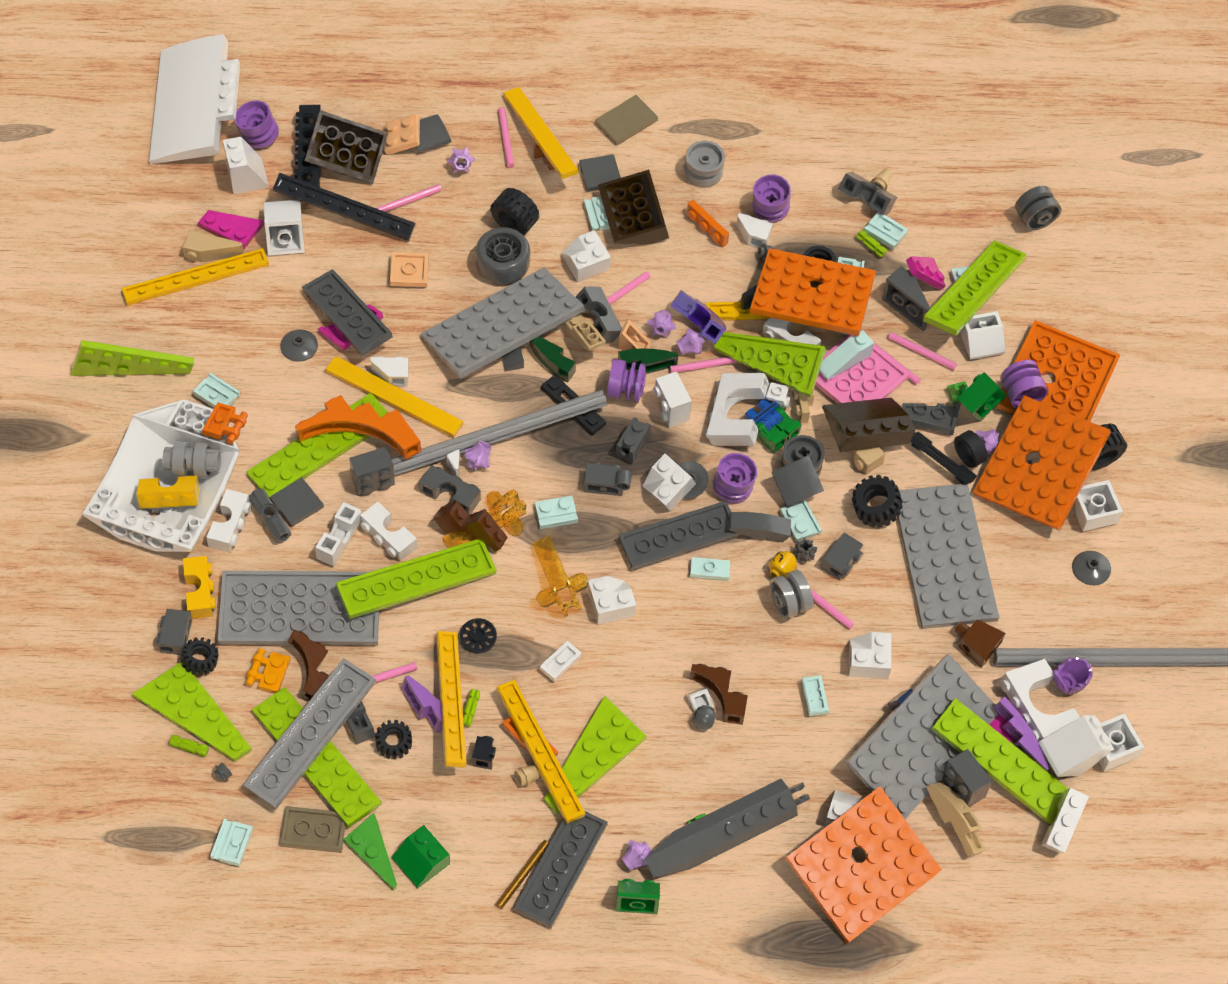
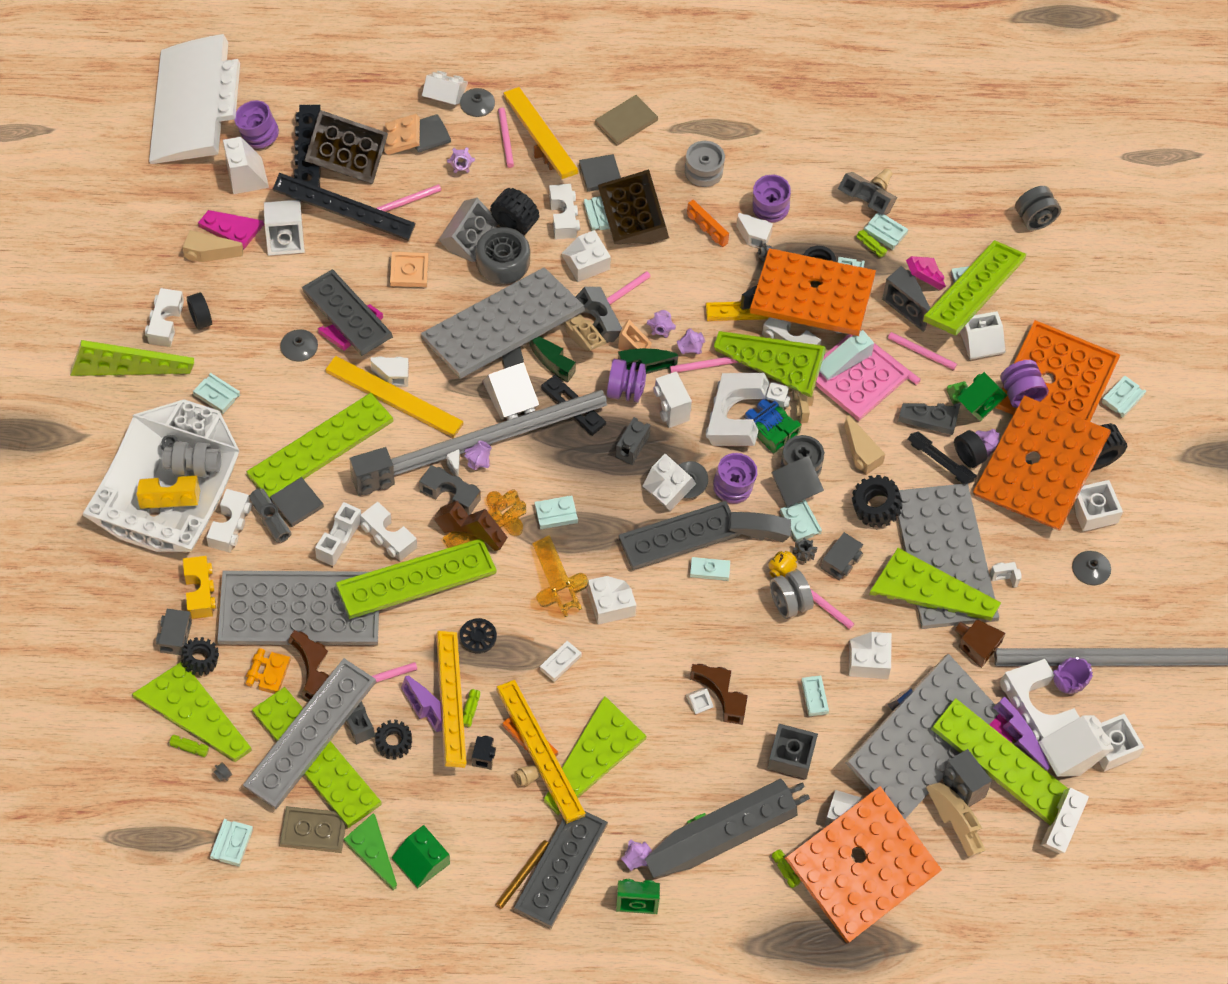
yellow tile [121,248,269,306] -> none
orange plate [202,402,248,444] -> none
orange arch [295,395,422,460] -> none
dark grey hinge [584,463,632,496] -> none
arch [670,290,726,344] -> none
dark grey piece [693,705,716,730] -> none
dark brown slope [822,397,915,452] -> none
none -> white arch [145,288,184,347]
none -> dark grey plate [161,435,179,451]
none -> black tyre [186,292,212,330]
none -> white slope [422,71,468,105]
none -> light grey slope [439,198,499,262]
none -> dark grey dish [460,88,495,117]
none -> white slope [483,363,539,420]
none -> white arch [549,184,580,240]
none -> dark grey brick [767,724,818,779]
none -> lime axle [772,849,800,888]
none -> lime wing [869,548,1001,621]
none -> white bracket [990,562,1022,588]
none -> light aqua plate [1102,376,1146,418]

